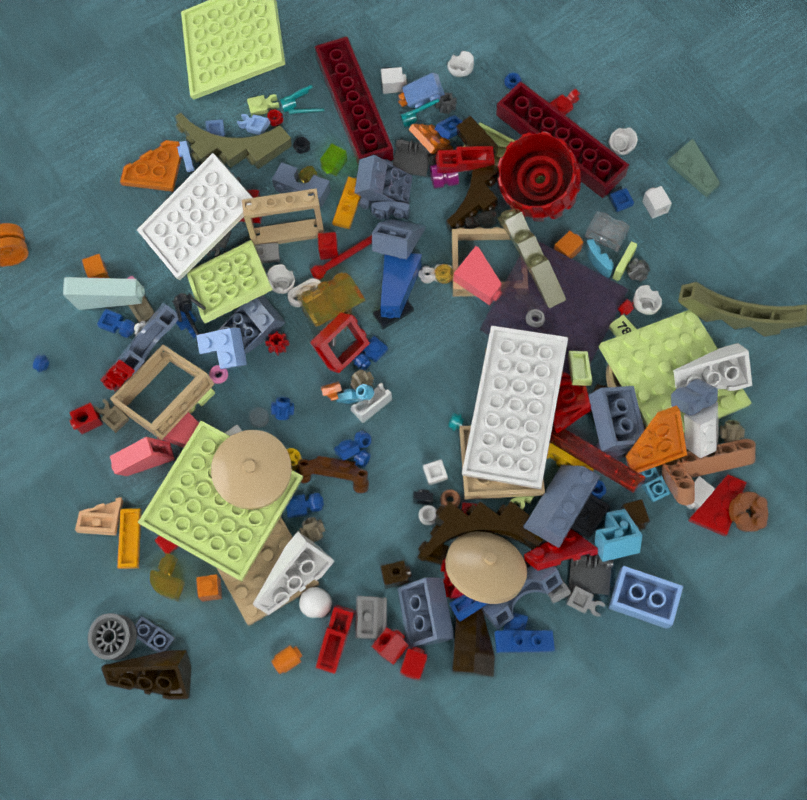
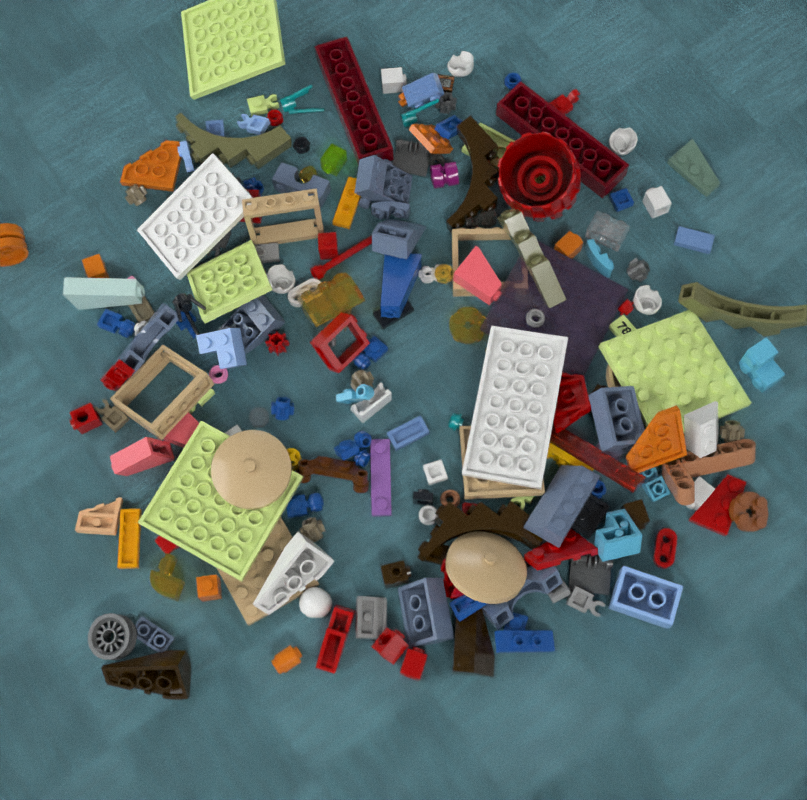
blue plate [33,355,49,373] -> none
orange plate [321,381,342,401] -> none
red slope [436,146,495,174] -> none
yellowish green tile [568,351,593,386] -> none
yellowish green tile [612,241,637,281] -> none
sand blue brick [671,379,718,416] -> none
white wedge [673,343,752,391] -> none
none -> dark tan gear [124,184,148,206]
none -> blue gear [243,177,264,197]
none -> medium lavender plate [371,439,392,517]
none -> medium blue tile [387,415,430,451]
none -> tile [438,74,455,93]
none -> clear yellow plate [449,307,487,344]
none -> red plate [653,528,677,569]
none -> medium blue tile [674,226,715,254]
none -> medium azure brick [738,337,786,393]

